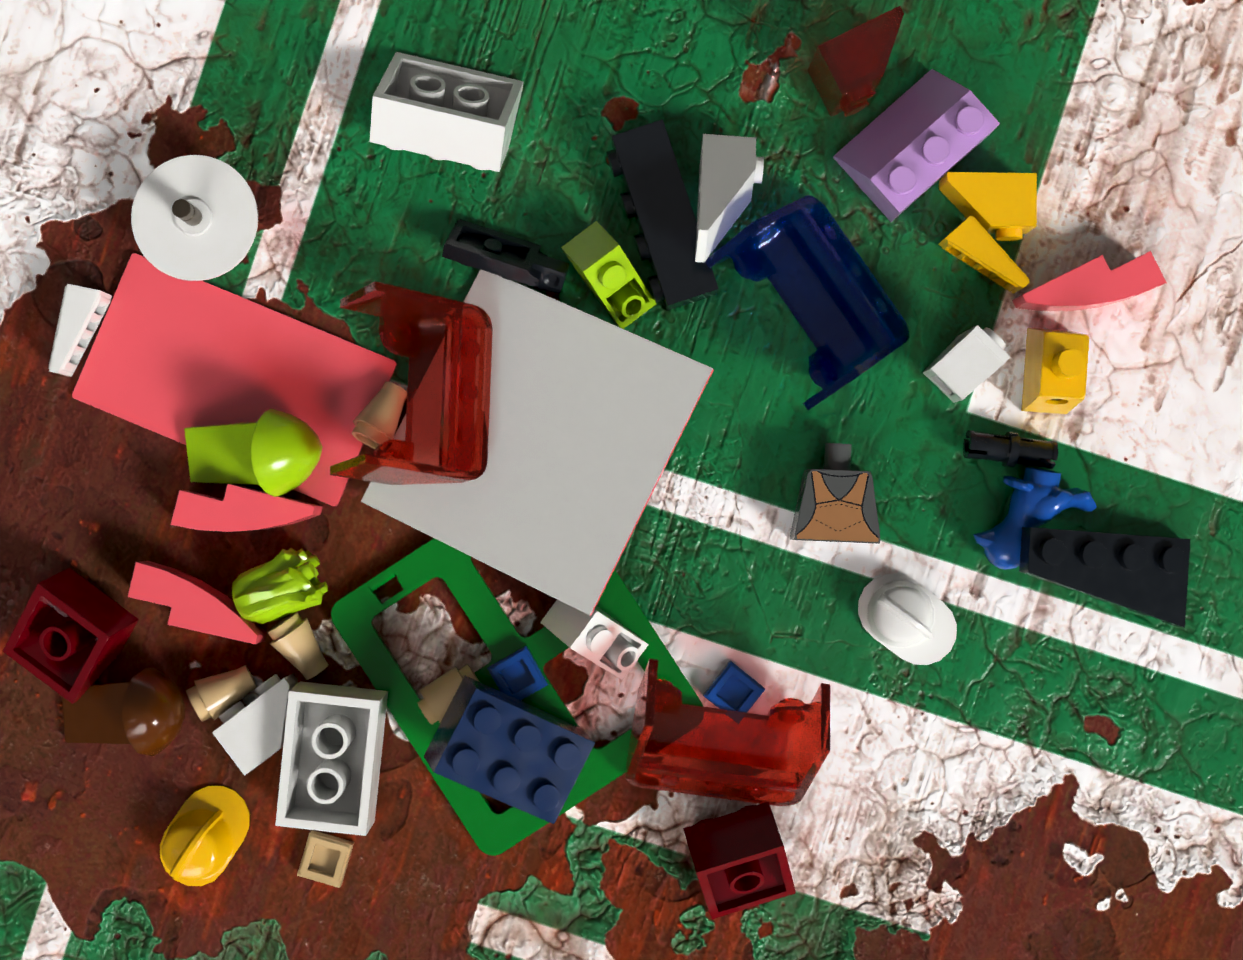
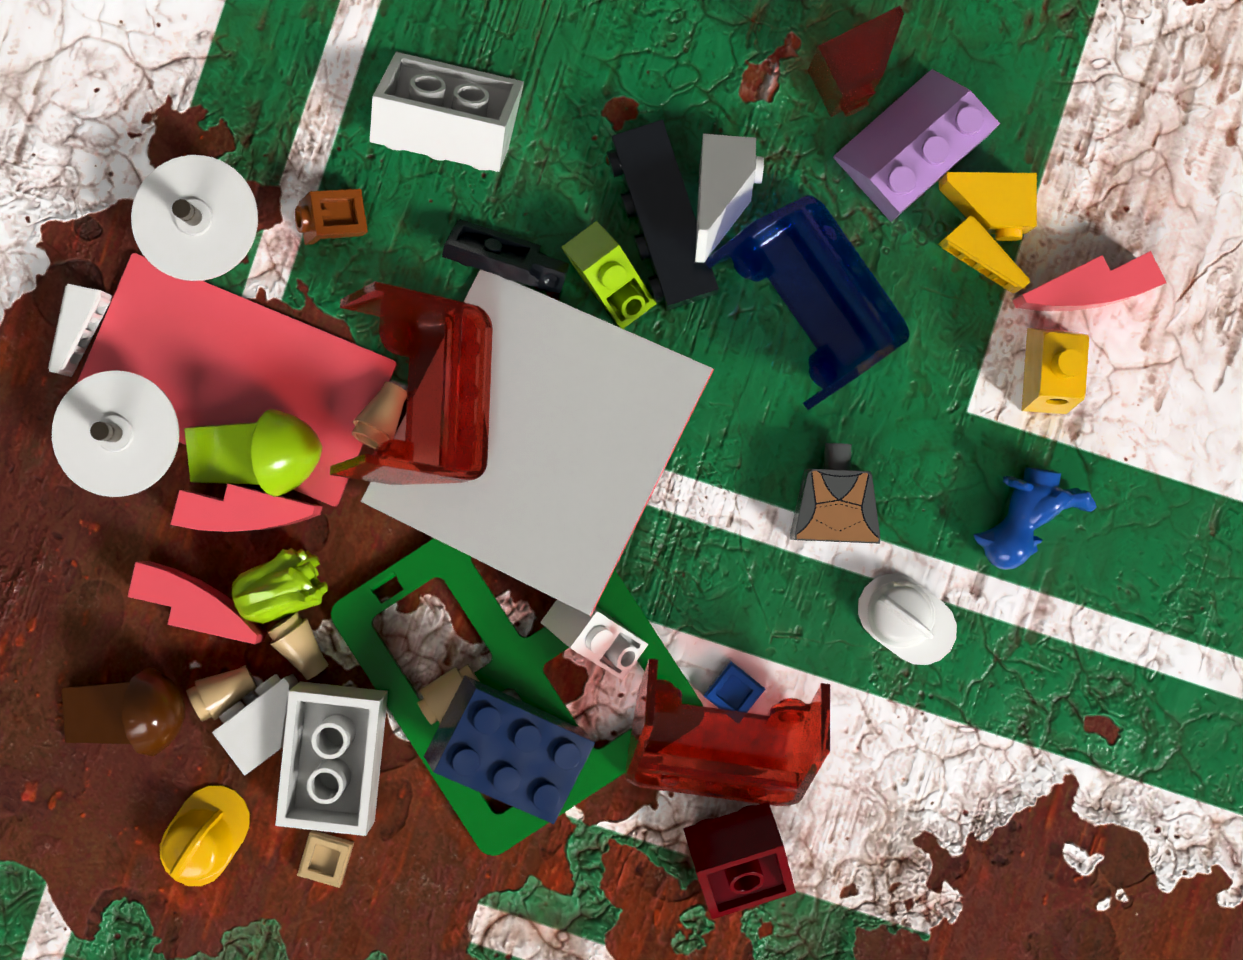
dark red slope [3,568,139,704] -> none
blue tile [487,645,548,700] -> none
white slope [923,325,1010,403] -> none
black pin [963,430,1058,469] -> none
black wing [1019,527,1190,628] -> none
none -> white piece [52,370,179,497]
none -> dark orange bracket [295,189,368,245]

